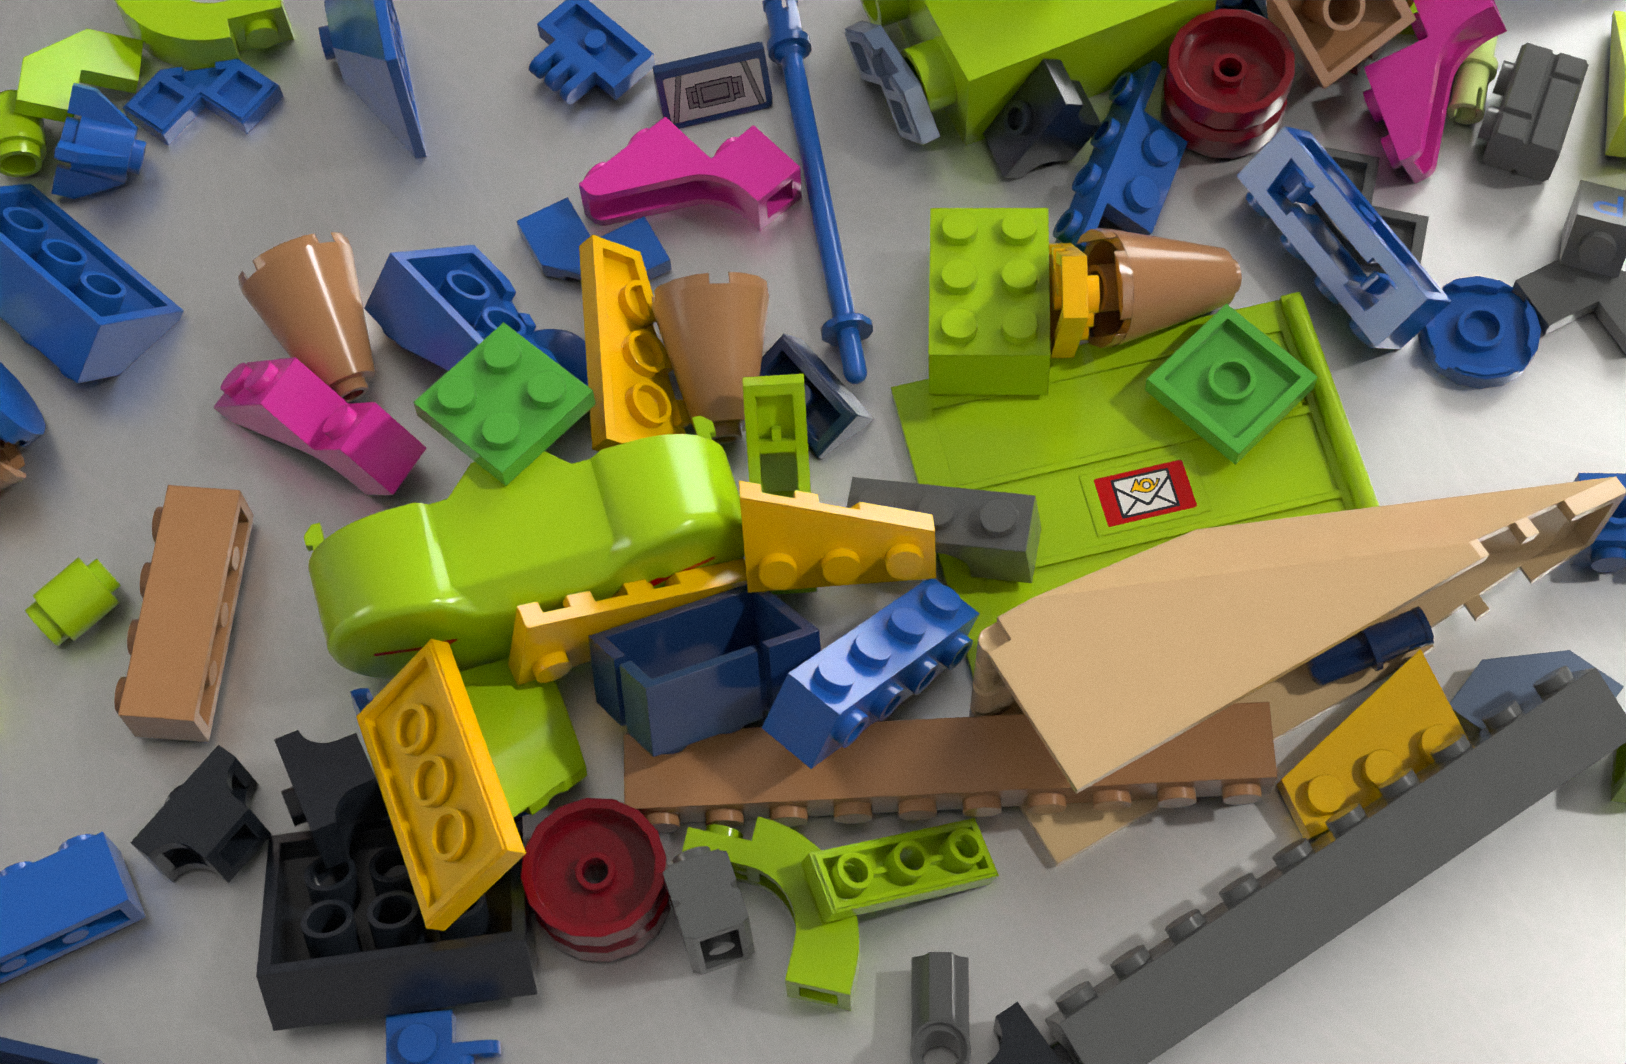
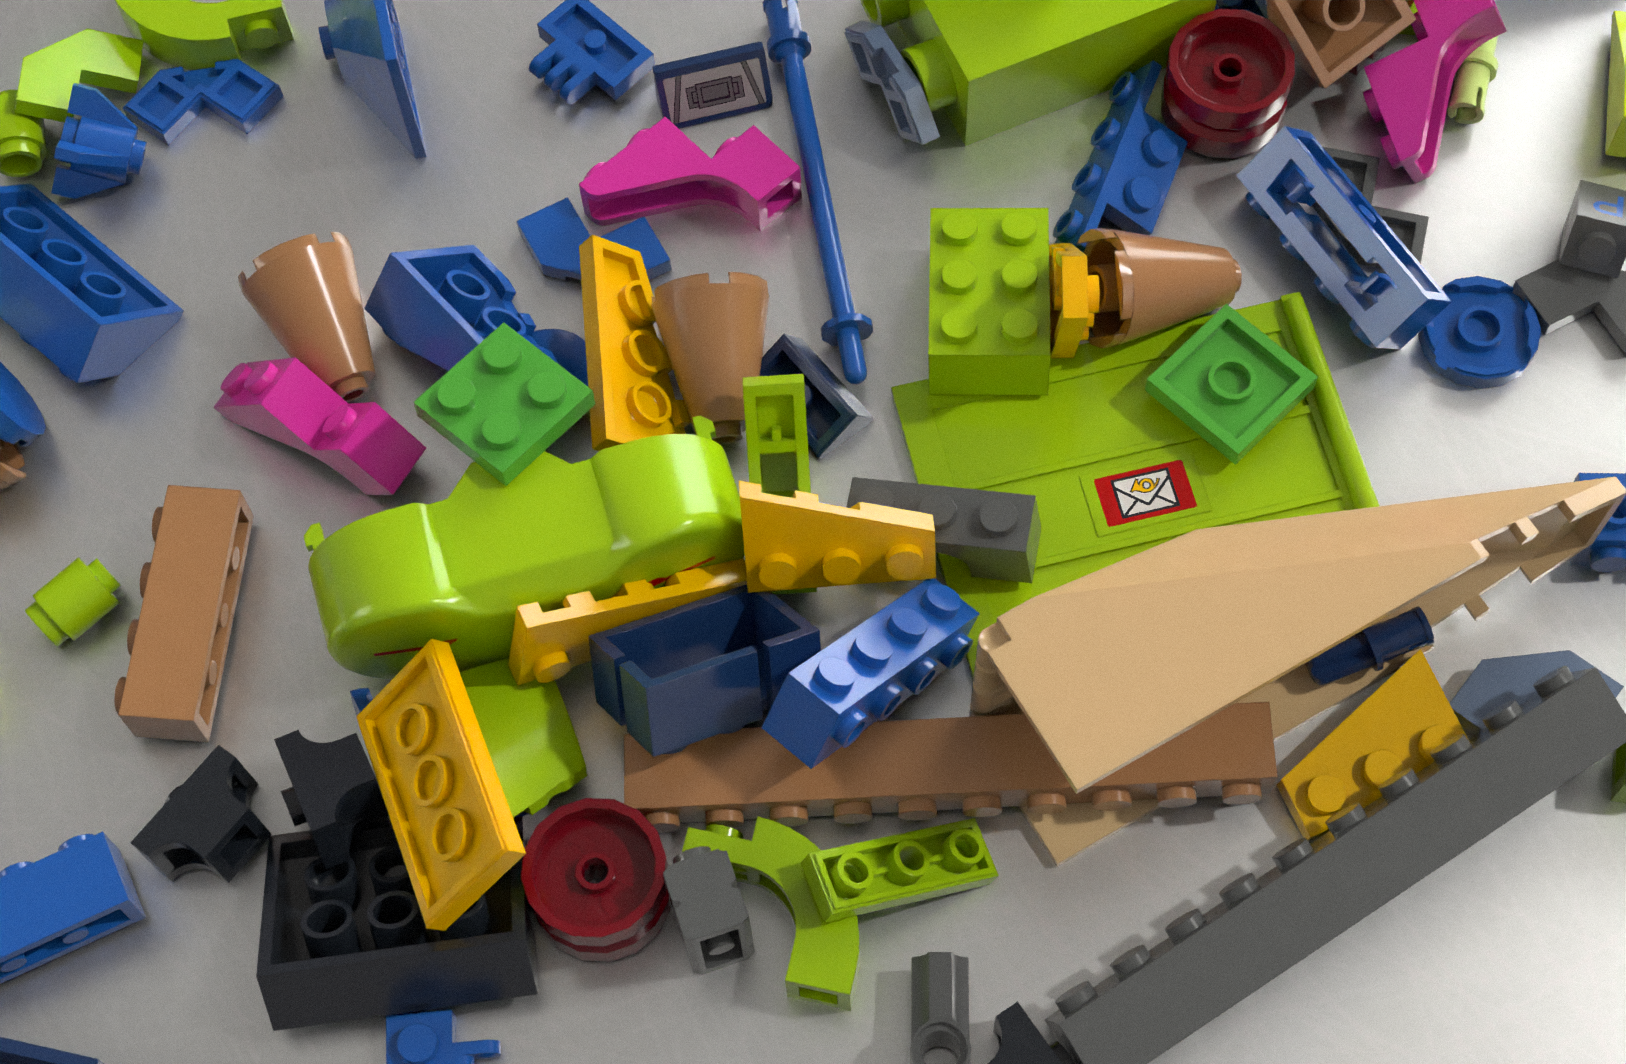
black brick [983,59,1102,178] -> none
dark grey brick [1477,42,1589,182] -> none

